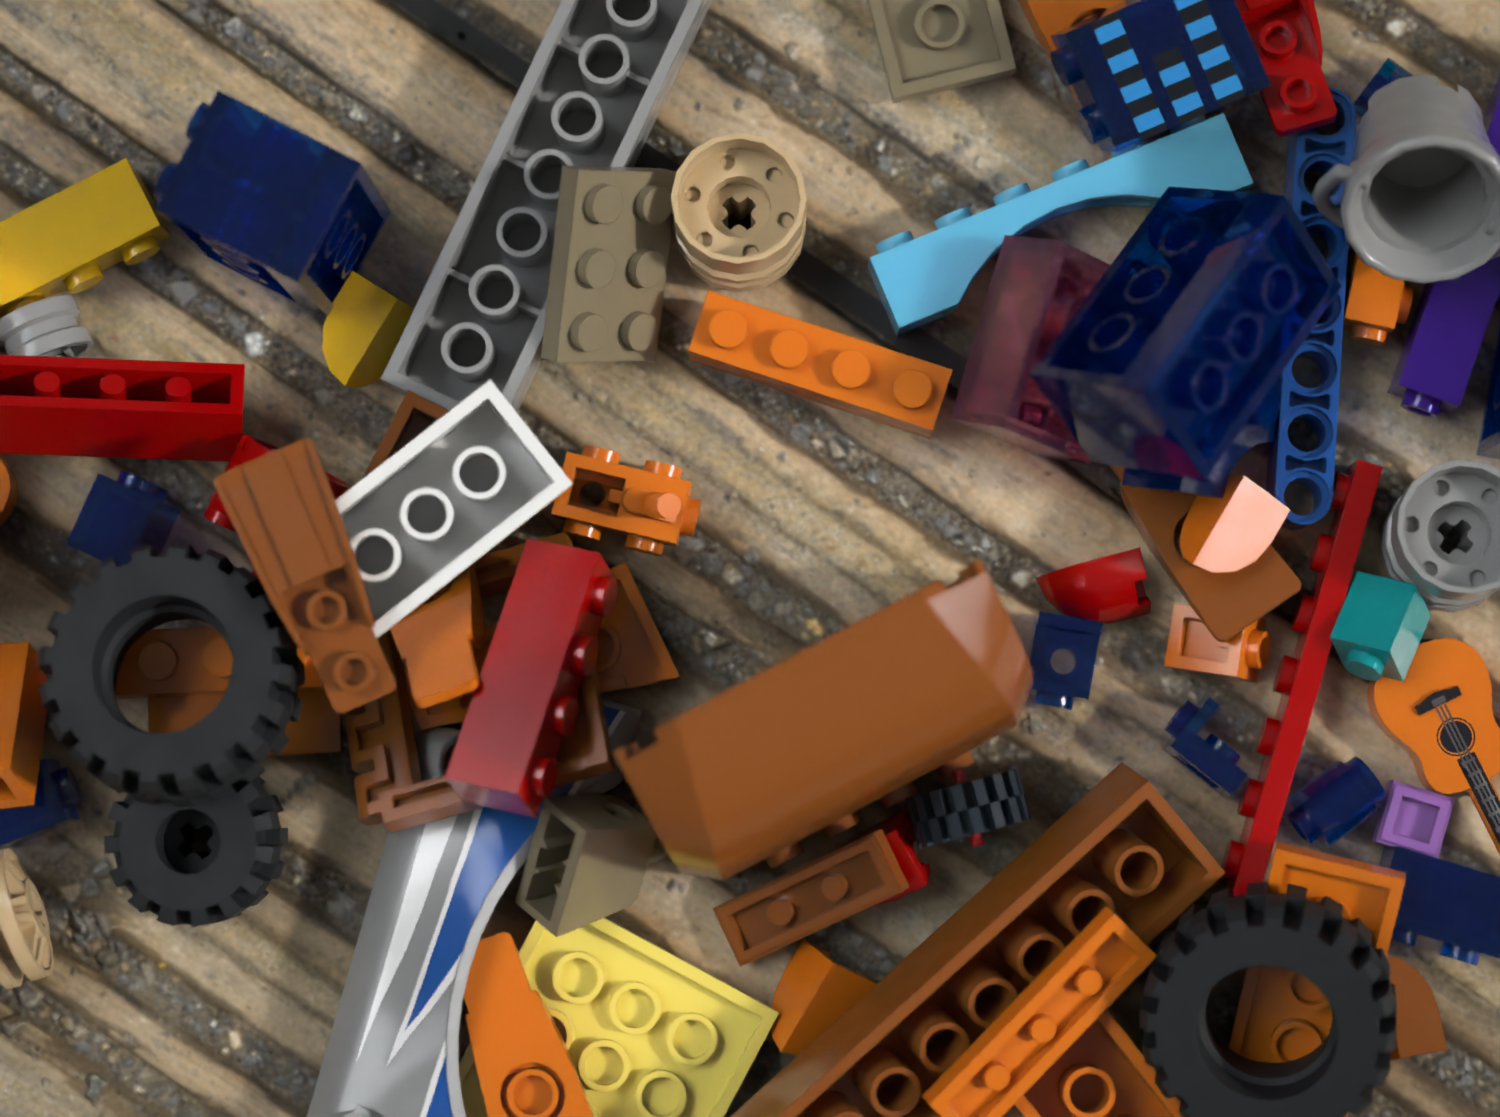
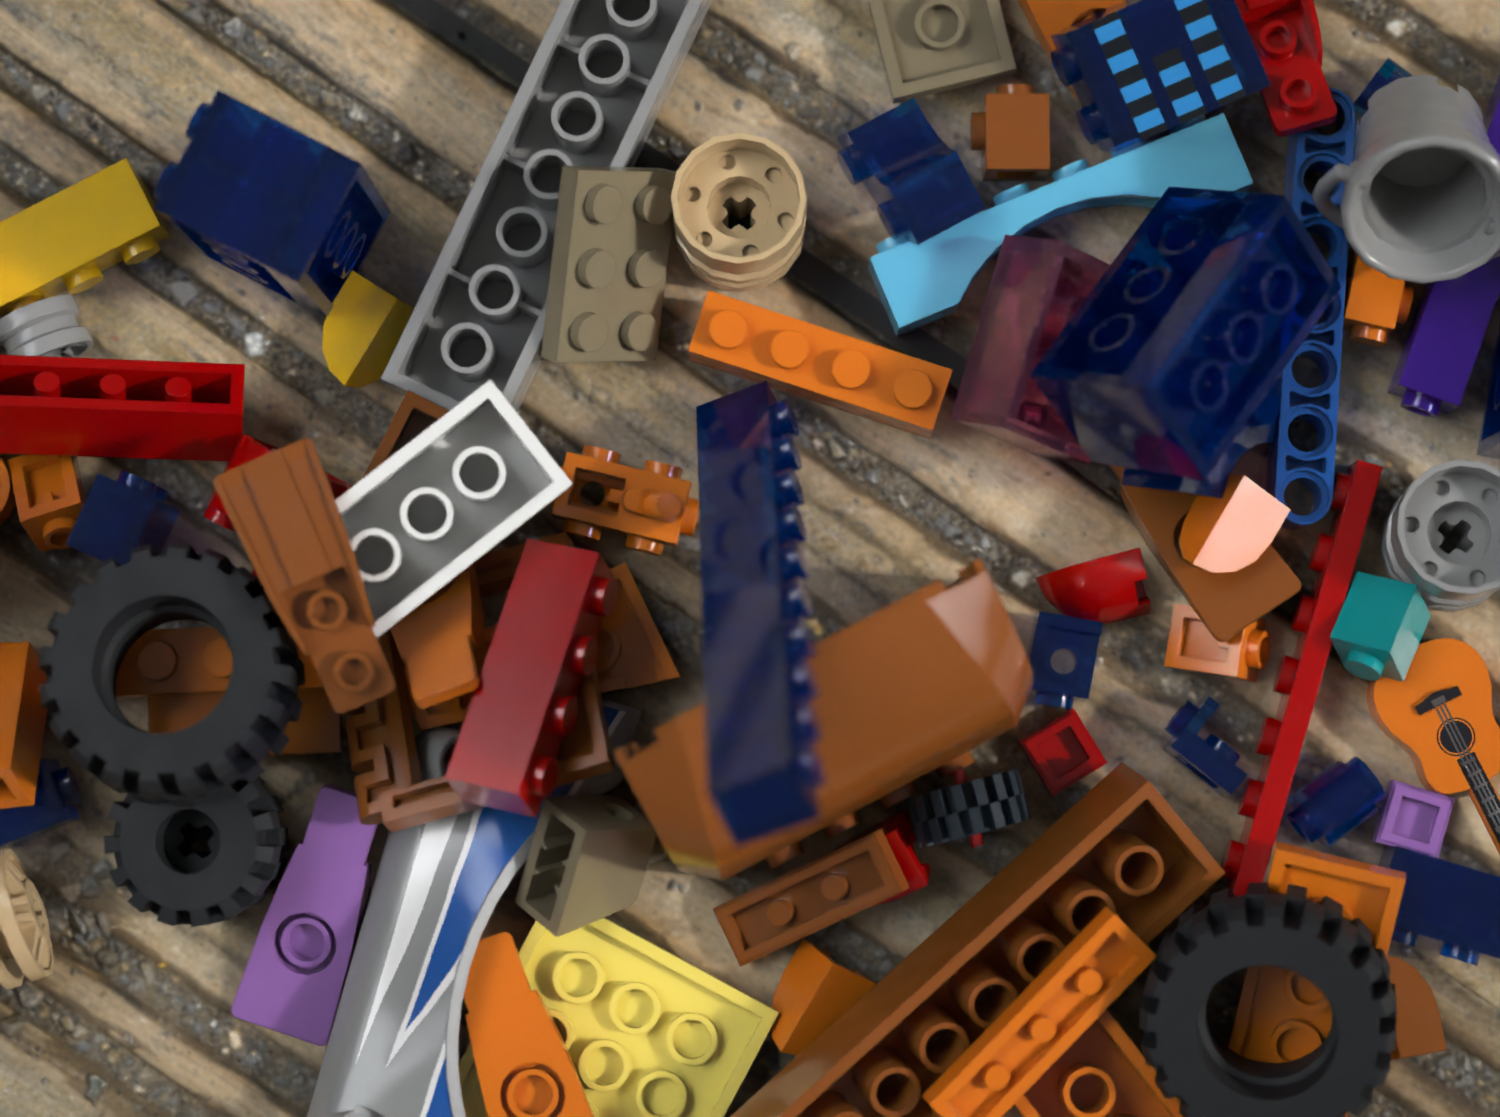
none -> orange bracket [8,454,99,552]
none -> medium lavender piece [231,784,377,1046]
none -> clear blue brick [696,380,826,847]
none -> clear blue brick [836,98,986,245]
none -> dark orange brick [970,84,1050,181]
none -> red tile [1018,708,1107,796]

